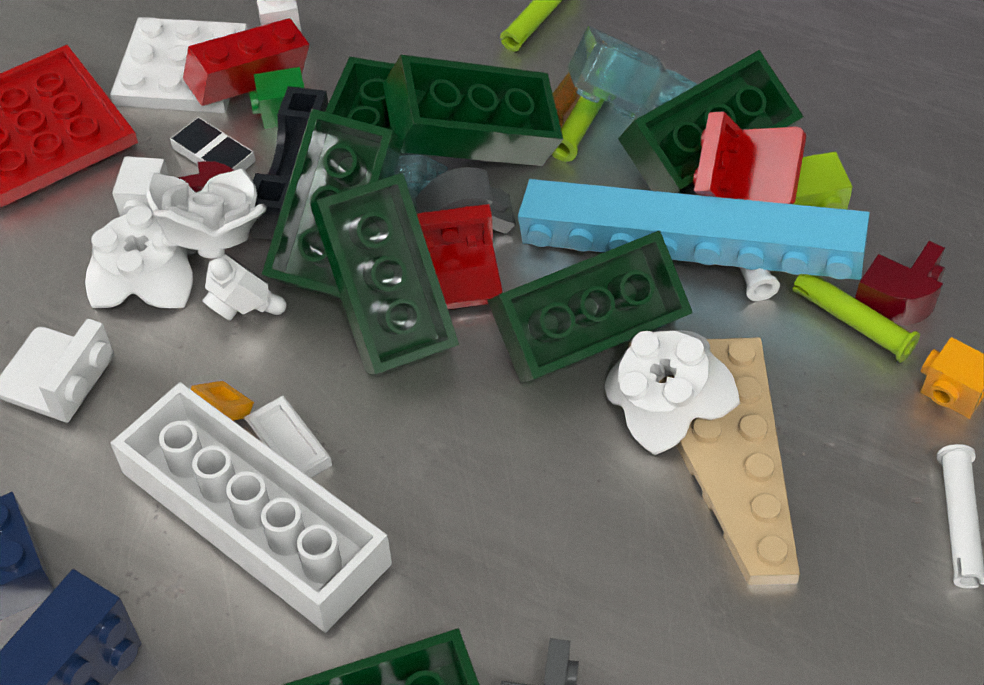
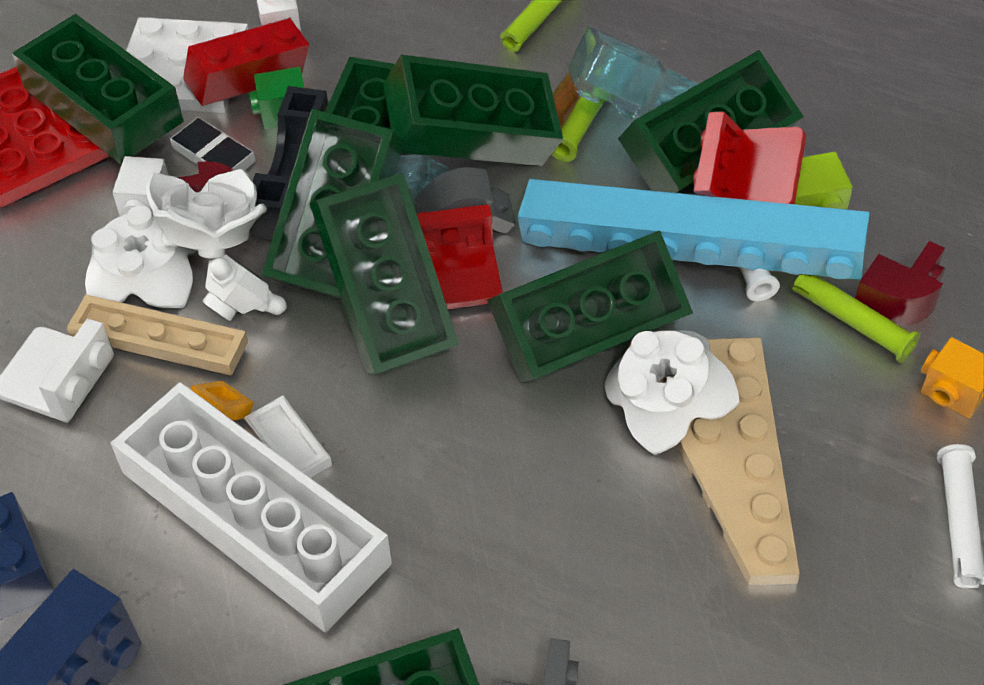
none -> dark green brick [12,13,184,164]
none -> tan plate [66,294,248,376]

